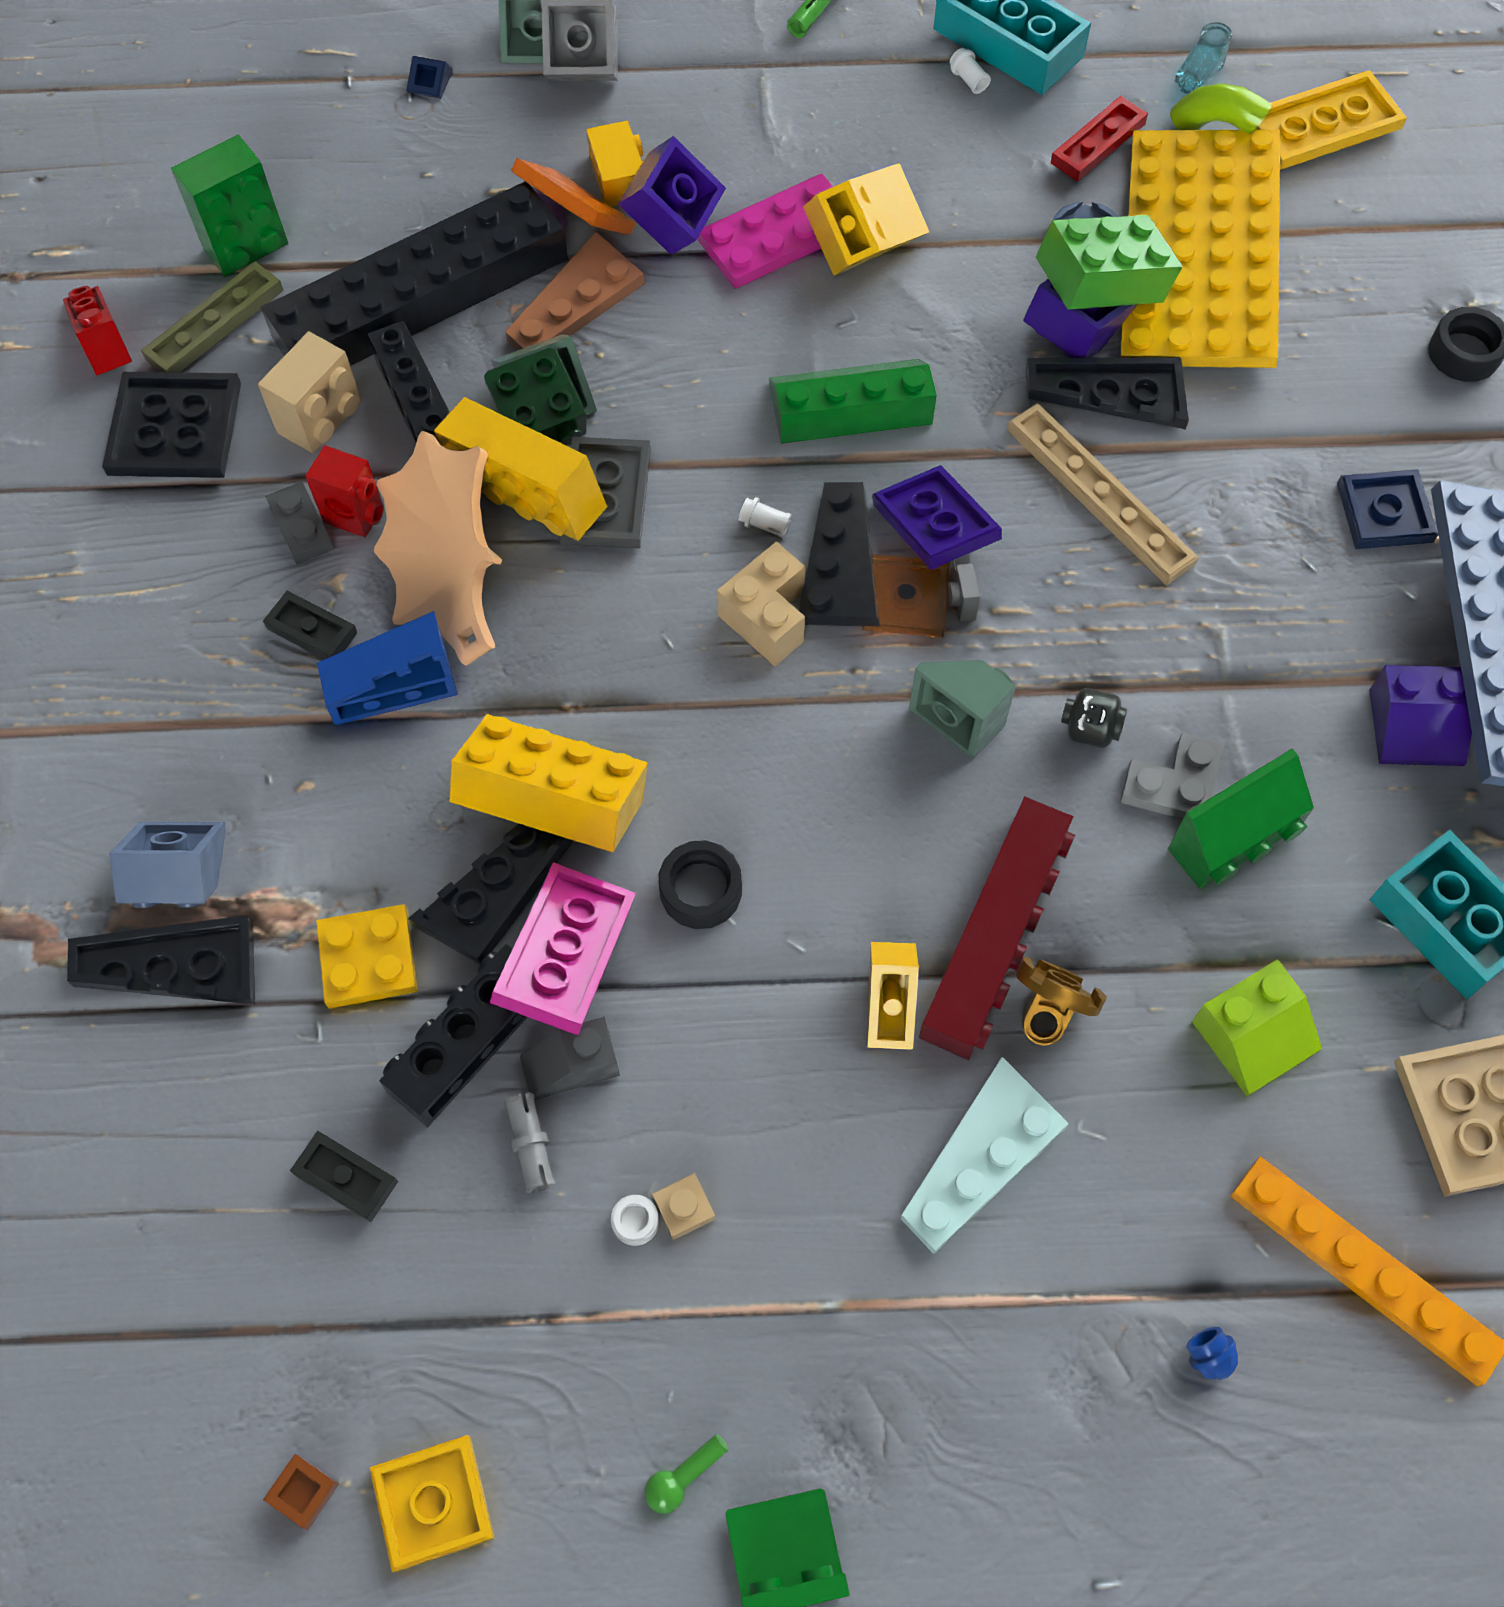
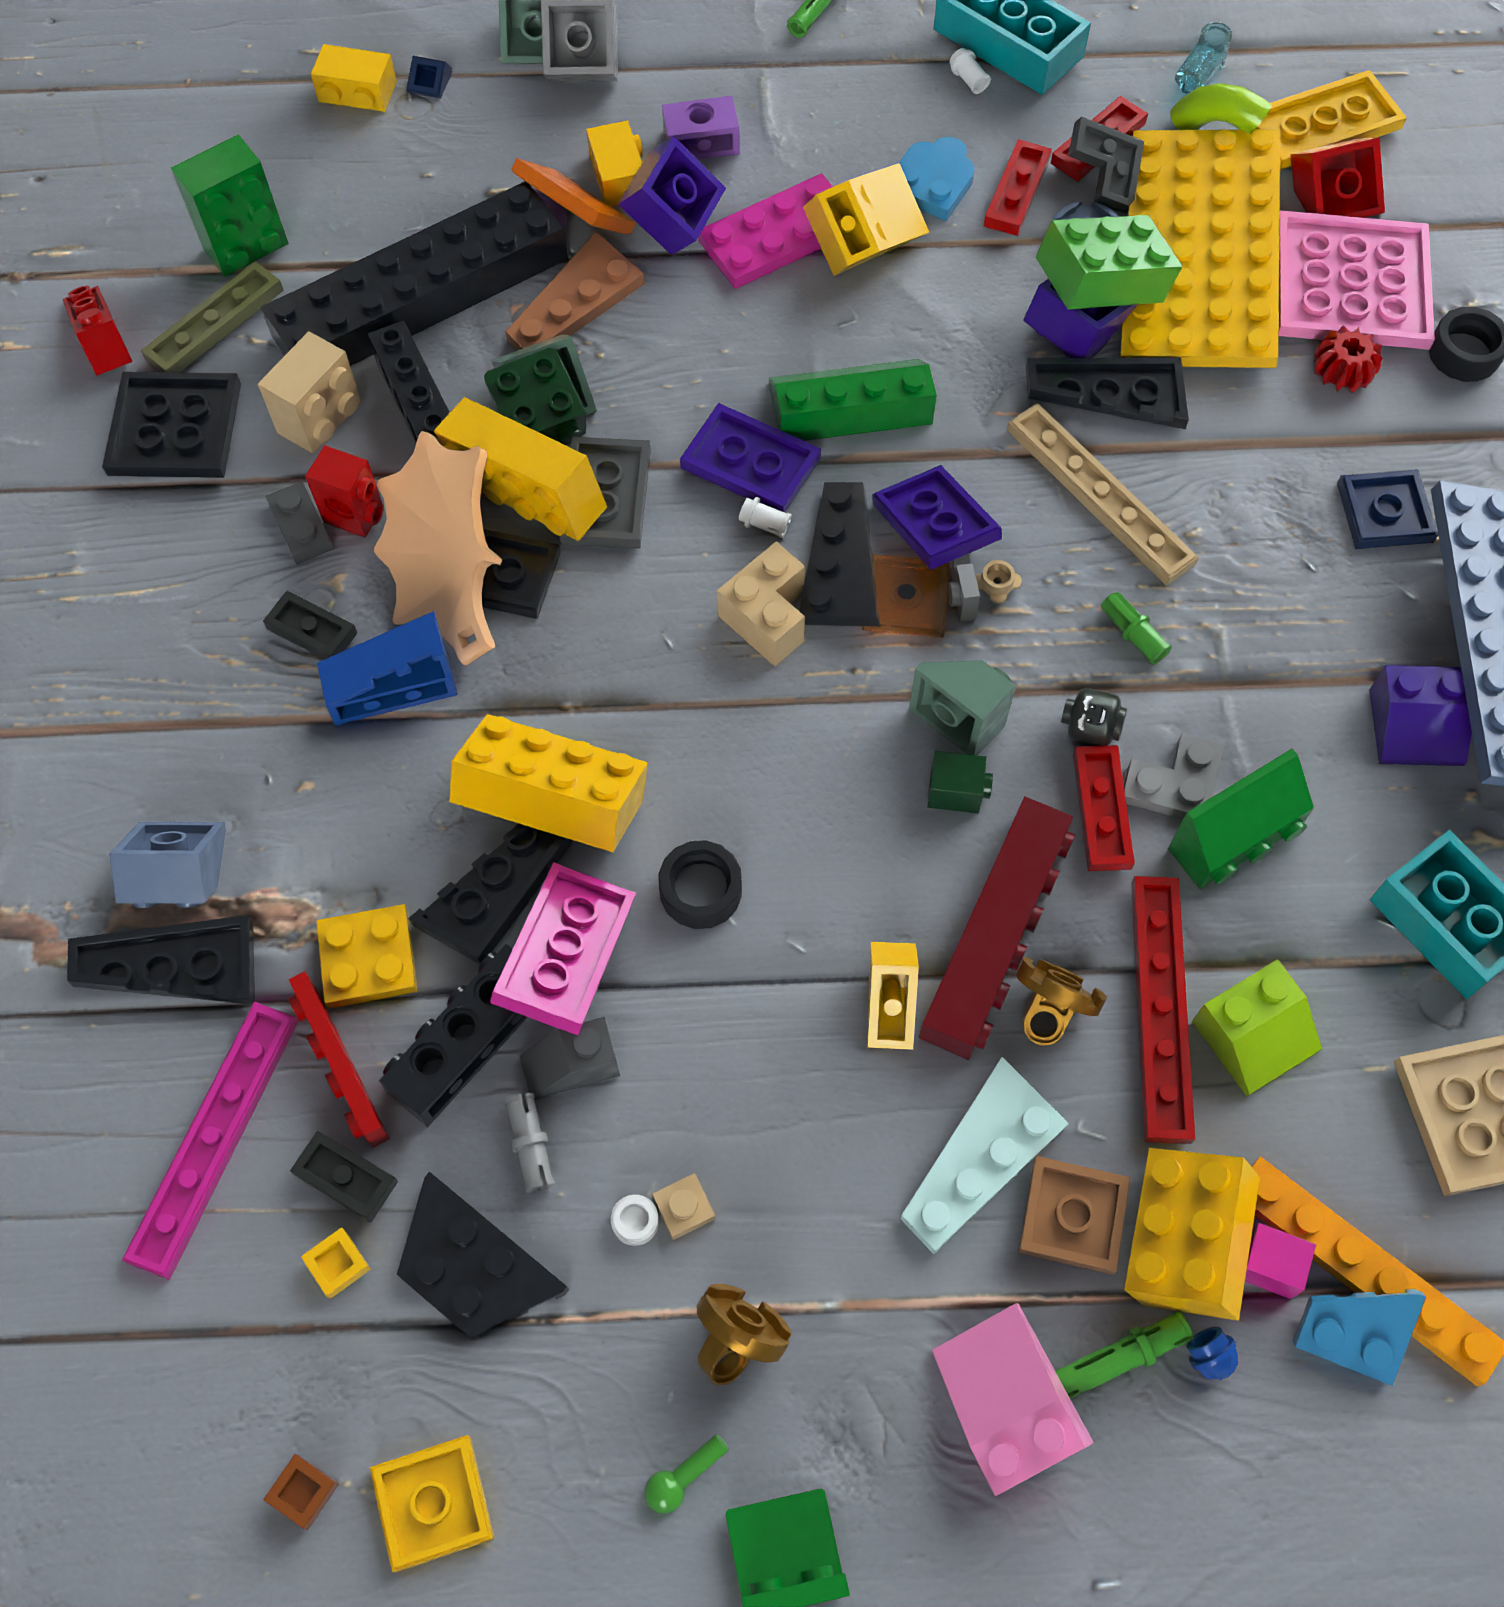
none -> dark pink tile [122,1002,299,1280]
none -> red plate [288,971,390,1148]
none -> yellow plate [301,1227,371,1299]
none -> yellow brick [311,44,397,112]
none -> black wing [397,1171,569,1339]
none -> black tile [482,529,561,619]
none -> medium lavender brick [662,96,740,160]
none -> dark purple plate [680,403,821,512]
none -> pearl gold tile [696,1283,792,1386]
none -> dark azure plate [899,137,975,221]
none -> dark green brick [927,751,993,814]
none -> bright pink slope [932,1303,1094,1496]
none -> tan plate [975,560,1022,604]
none -> red plate [983,139,1052,236]
none -> medium nougat plate [1018,1156,1130,1275]
none -> bright green pin [1055,1311,1194,1400]
none -> dark grey plate [1068,116,1144,213]
none -> red plate [1073,745,1135,872]
none -> bright green axle [1101,592,1172,665]
none -> yellow brick [1124,1148,1260,1321]
none -> red plate [1131,876,1195,1144]
none -> dark pink brick [1245,1223,1316,1299]
none -> bright pink plate [1278,210,1435,350]
none -> red slope [1290,137,1385,218]
none -> dark azure wing [1293,1289,1426,1386]
none -> red gear [1314,326,1383,393]

